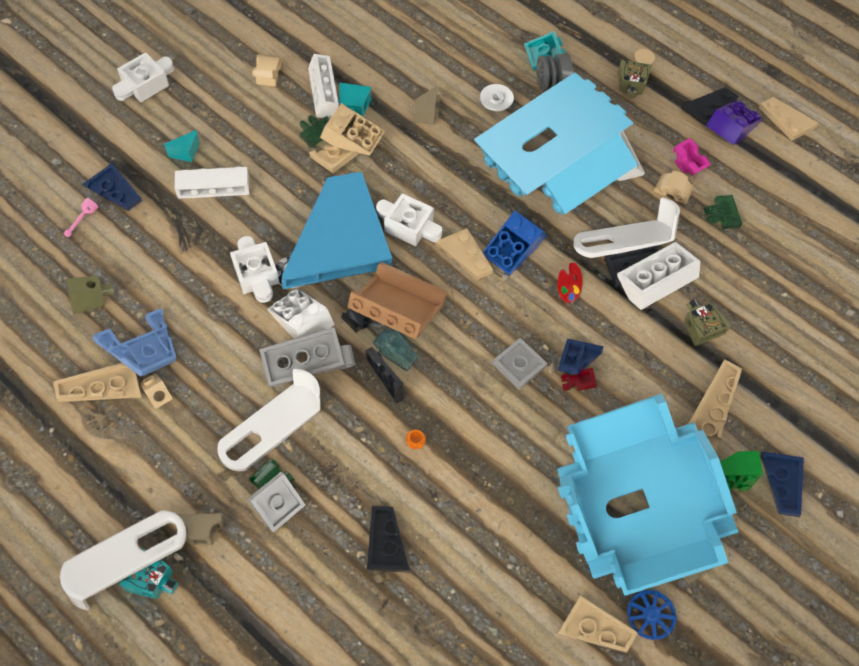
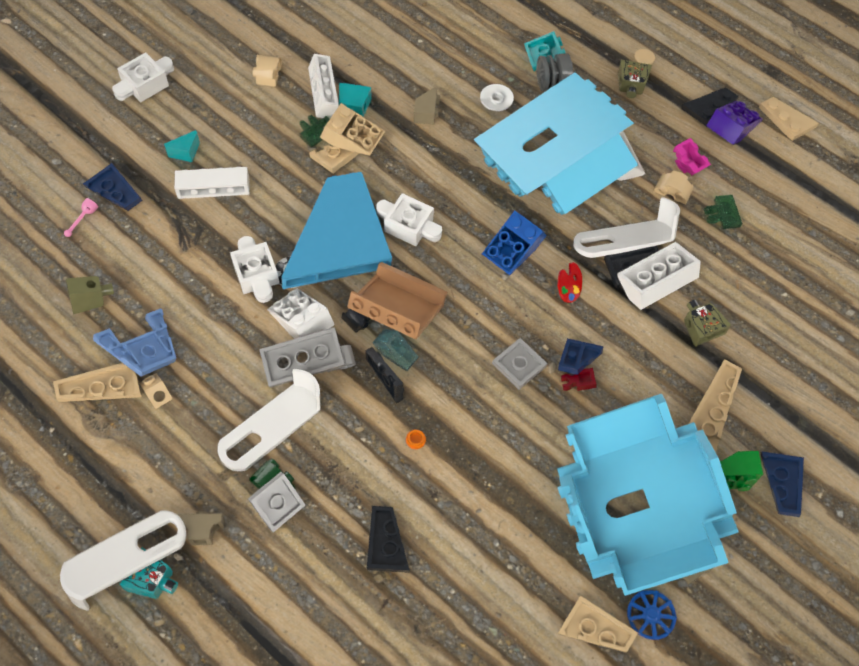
tan wing [435,229,493,280] -> none

